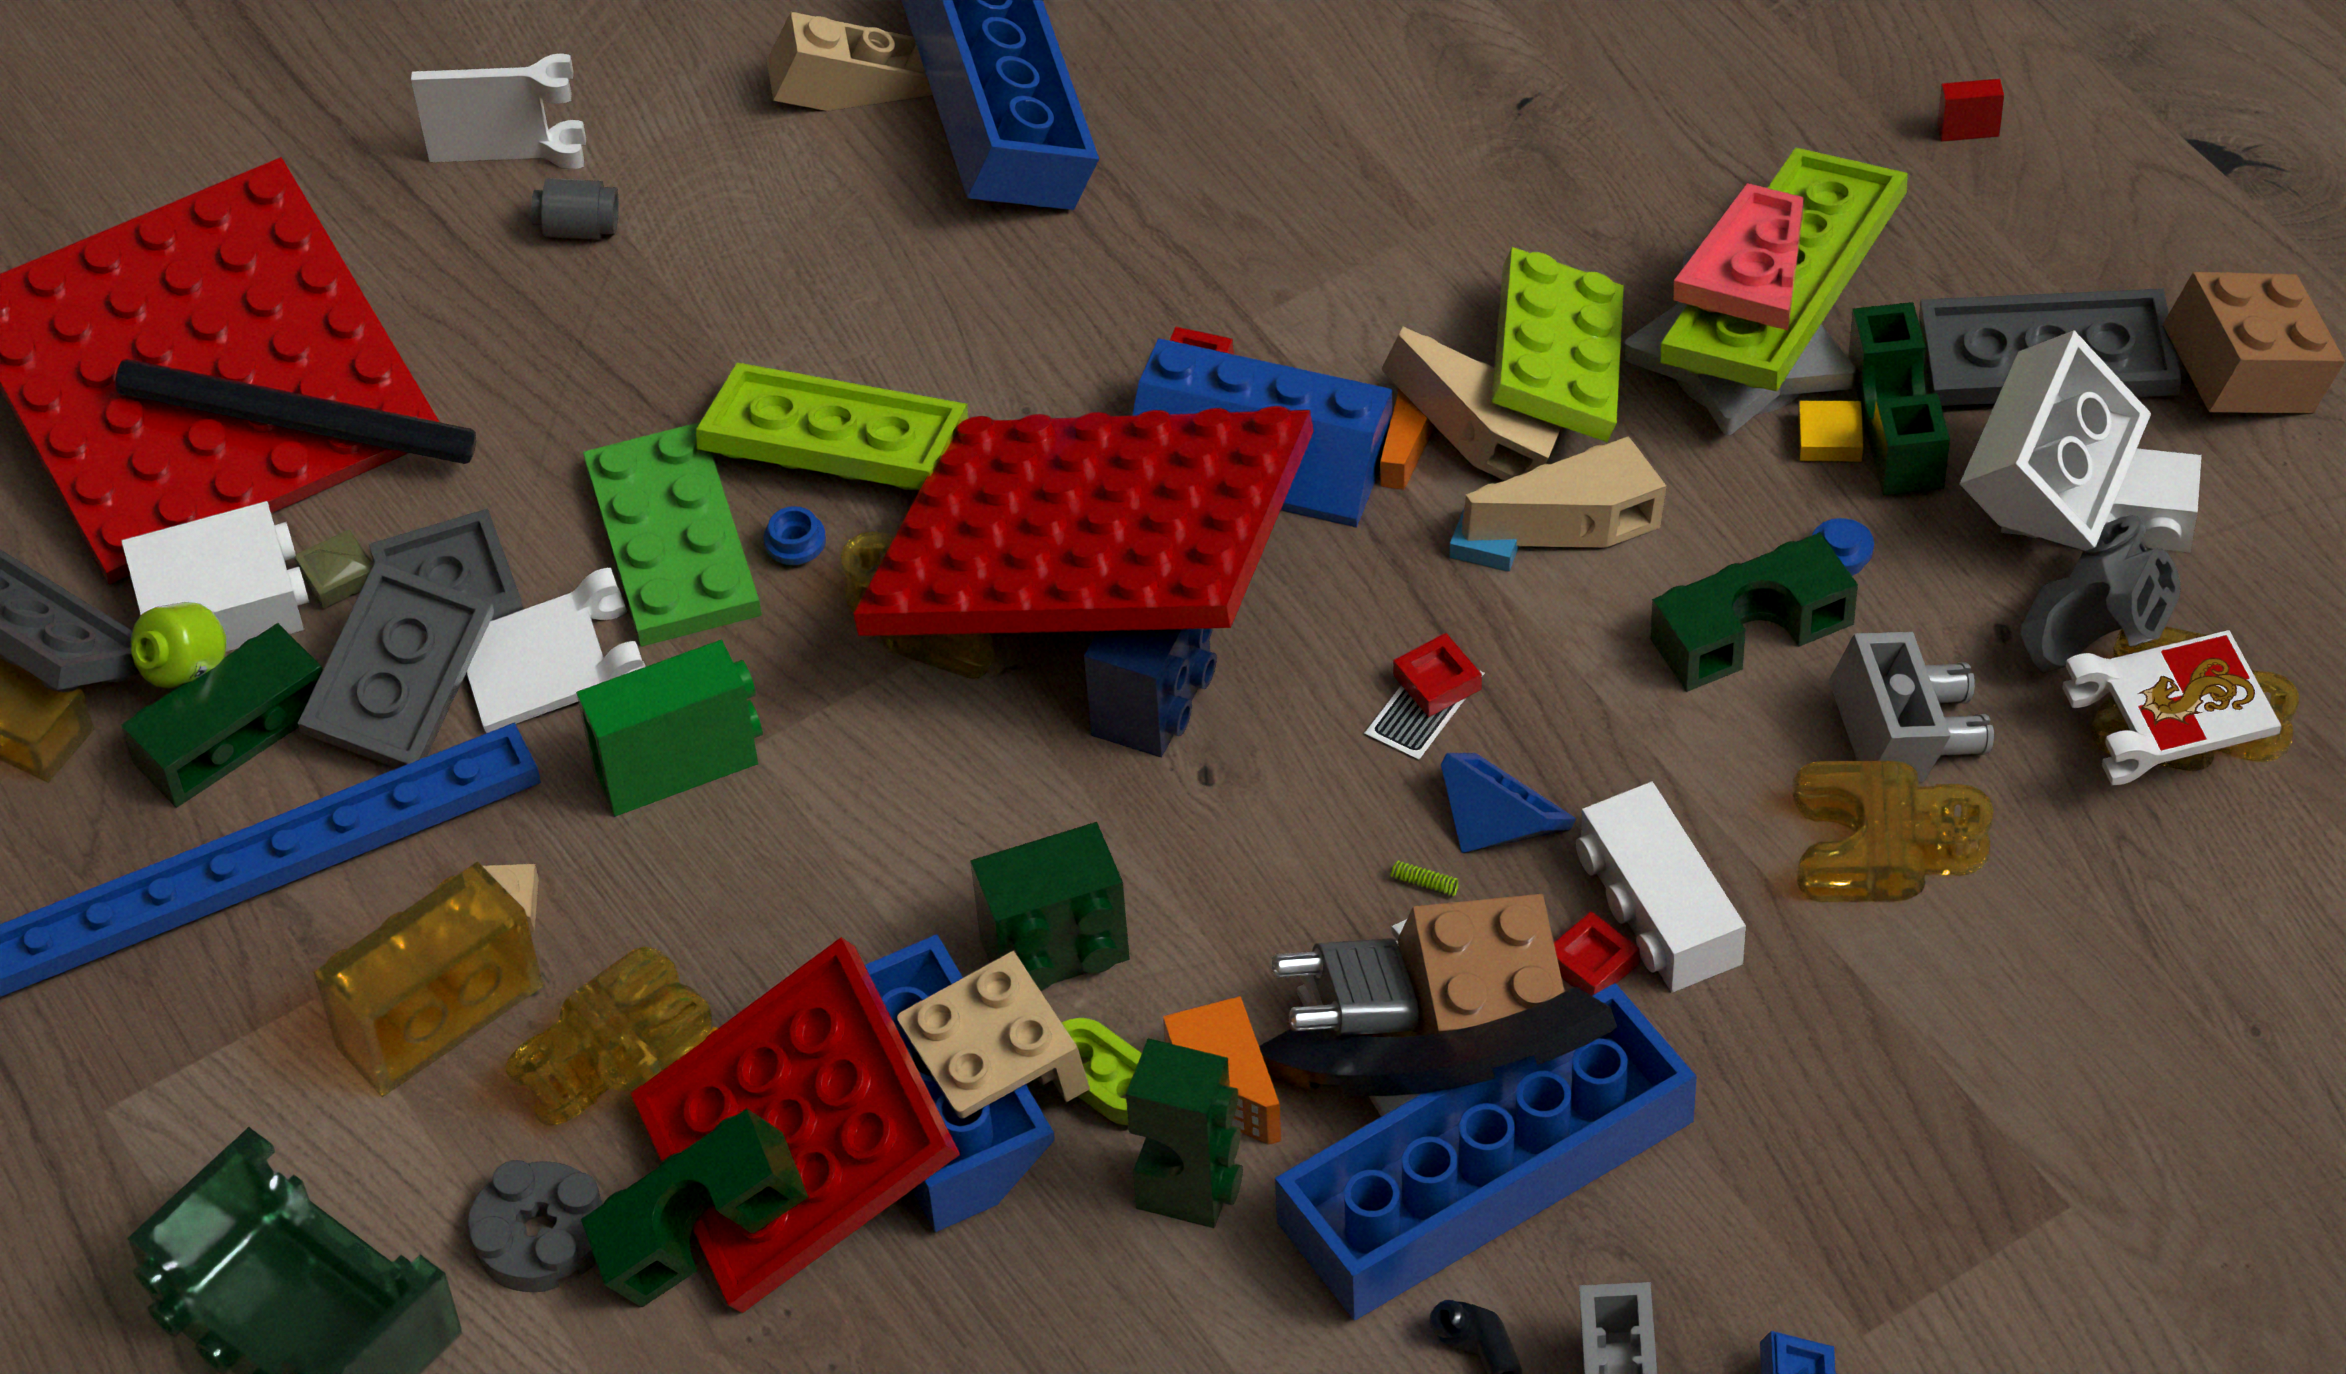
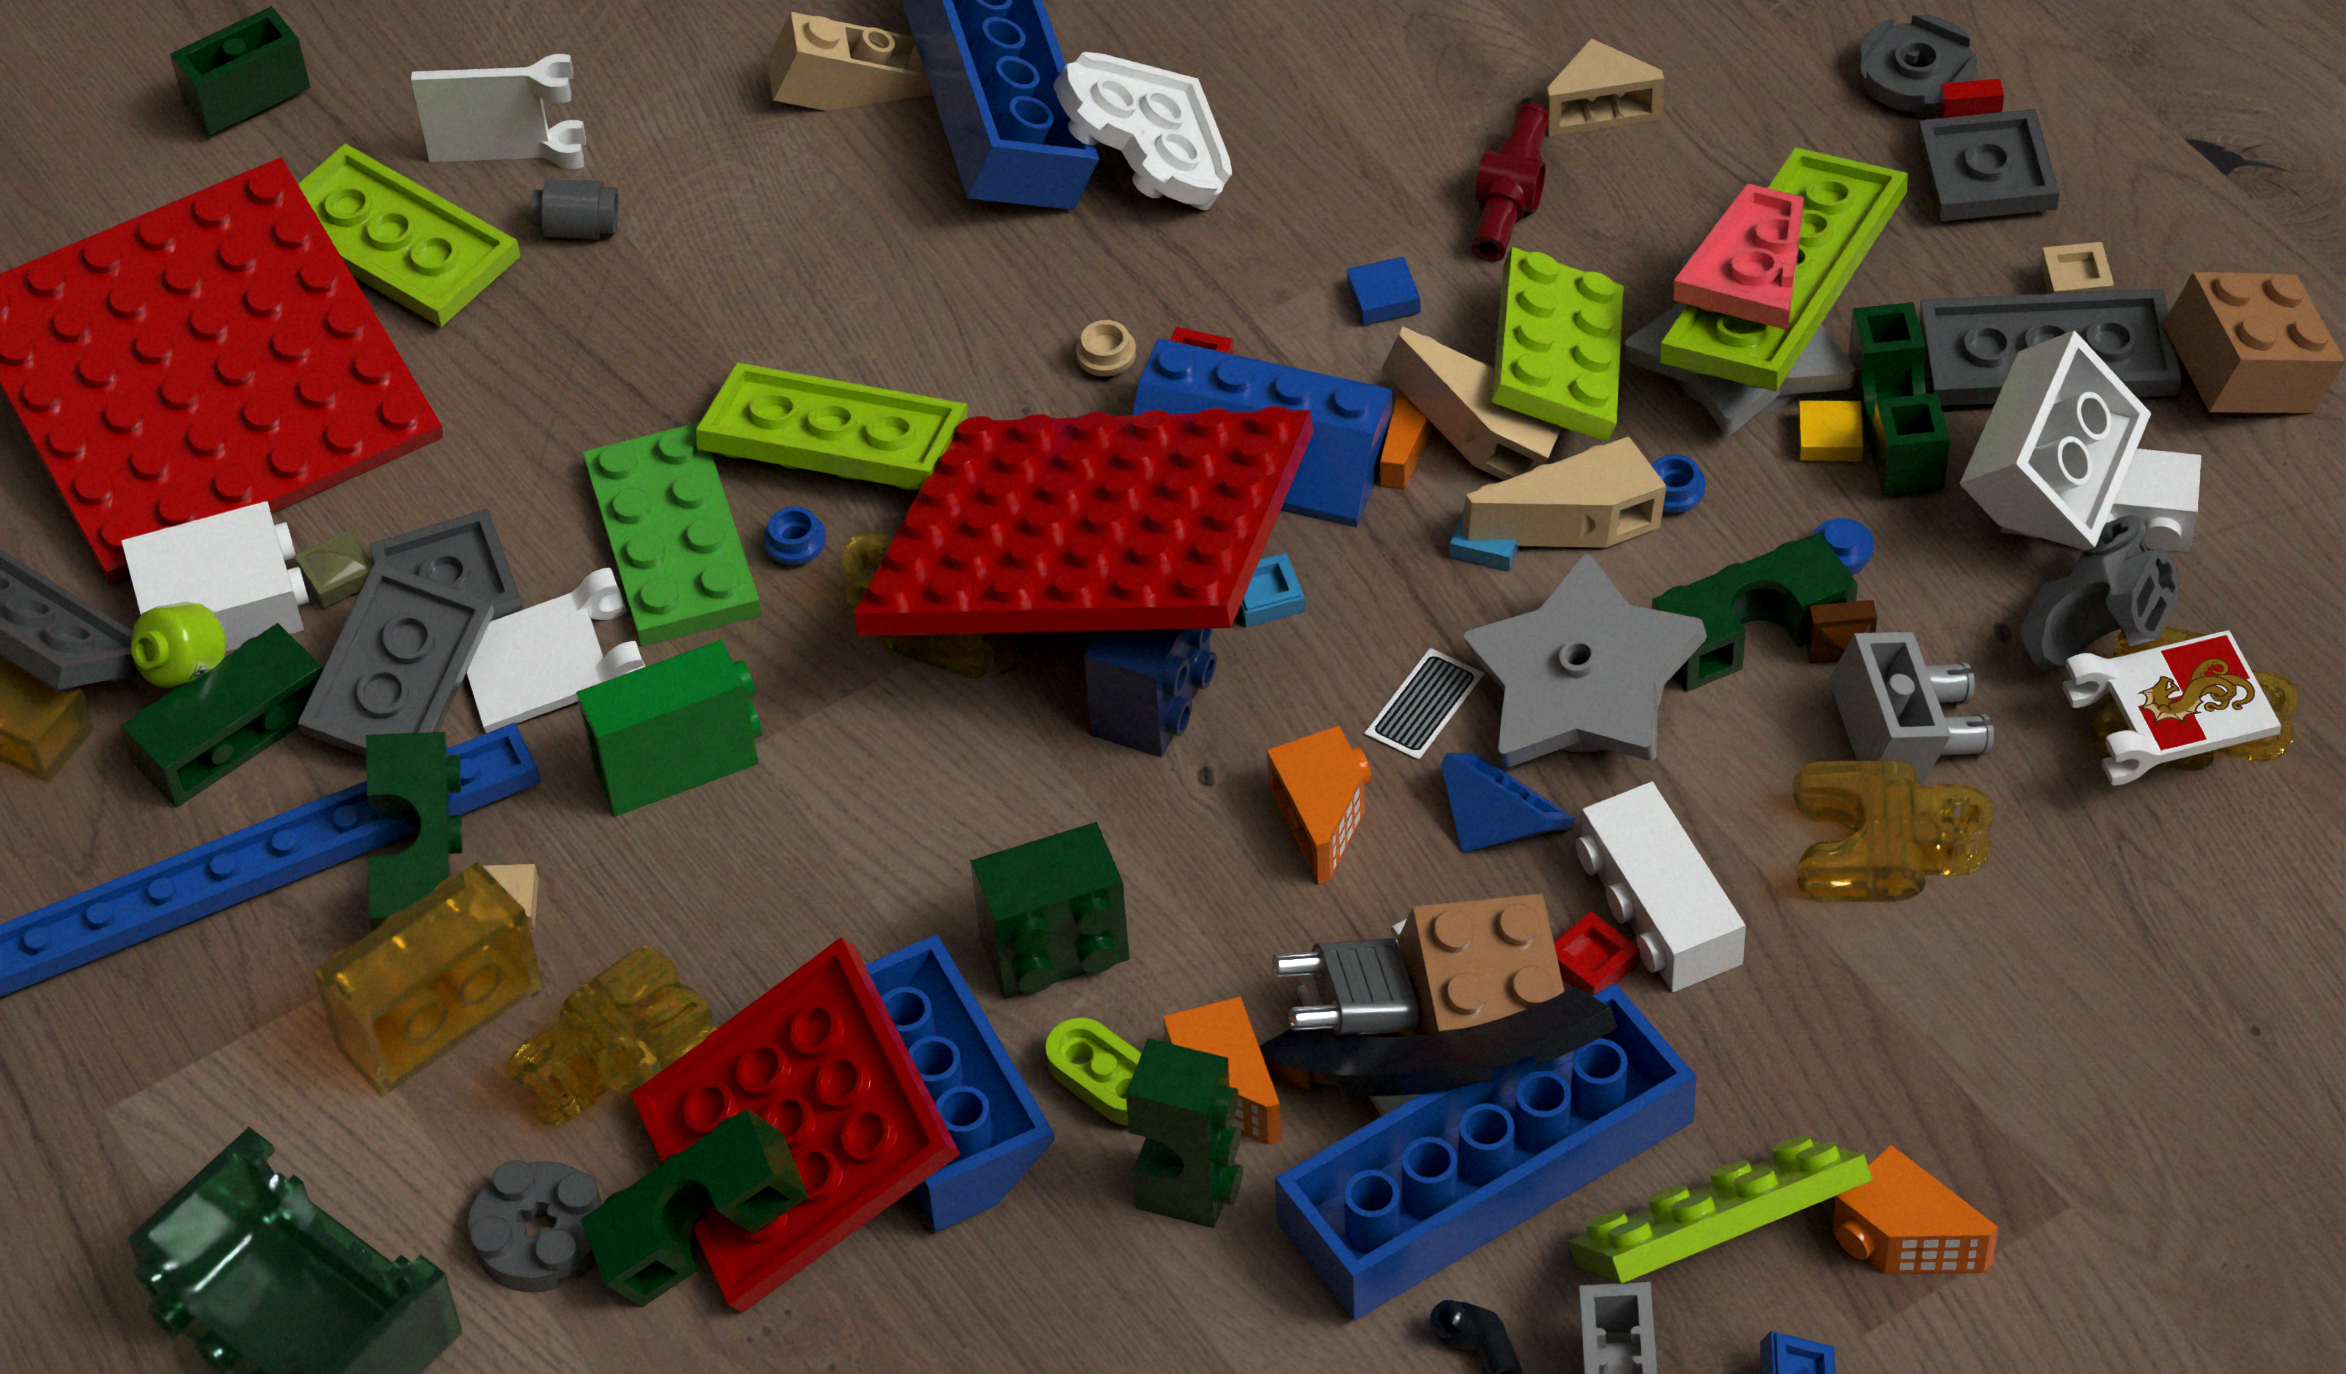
black axle [115,359,476,464] -> none
tan bracket [897,950,1090,1118] -> none
lime leg [1390,860,1458,897] -> none
red tile [1393,633,1482,717] -> none
none -> dark green brick [170,6,311,136]
none -> lime plate [298,143,521,328]
none -> dark green arch [366,732,465,941]
none -> white plate [1053,52,1232,210]
none -> tan plate [1076,320,1136,376]
none -> dark azure tile [1239,553,1306,628]
none -> orange slope [1267,726,1372,885]
none -> blue tile [1347,256,1421,325]
none -> light grey plate [1464,554,1707,767]
none -> dark red pin [1471,103,1549,262]
none -> tan slope [1546,39,1664,137]
none -> lime plate [1568,1135,1873,1284]
none -> blue plate [1652,454,1706,513]
none -> reddish brown tile [1806,600,1877,664]
none -> orange slope [1832,1145,1999,1274]
none -> dark grey plate [1859,15,1977,120]
none -> dark grey plate [1917,109,2060,221]
none -> tan plate [2040,242,2114,294]

